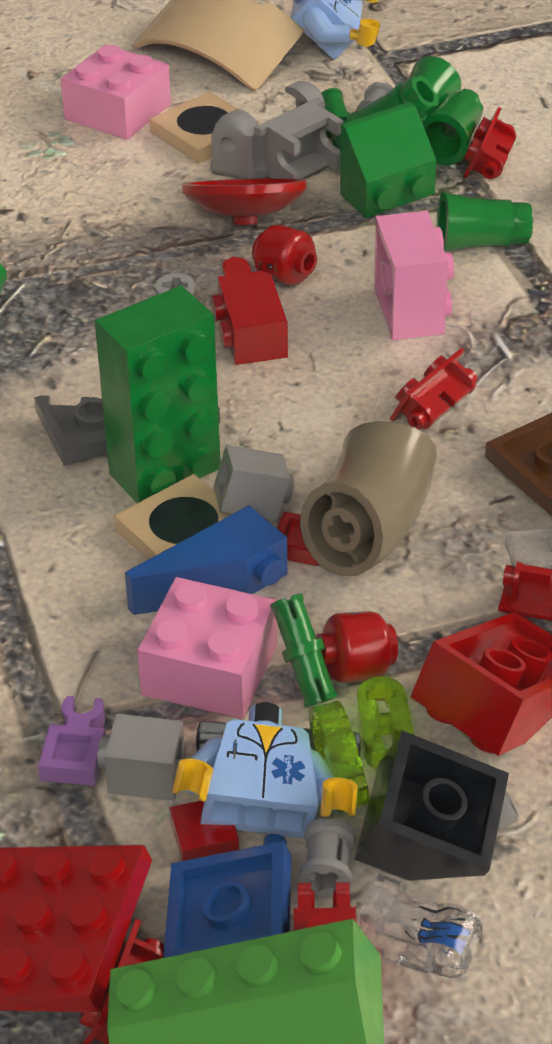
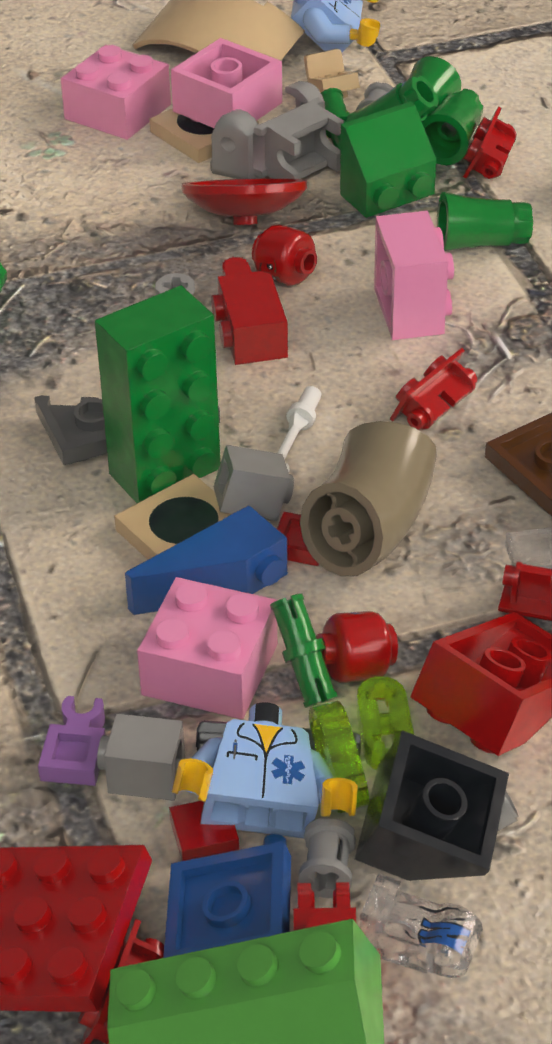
none -> bright pink brick [171,38,282,128]
none -> white piece [277,386,322,472]
none -> tan bracket [304,49,360,98]

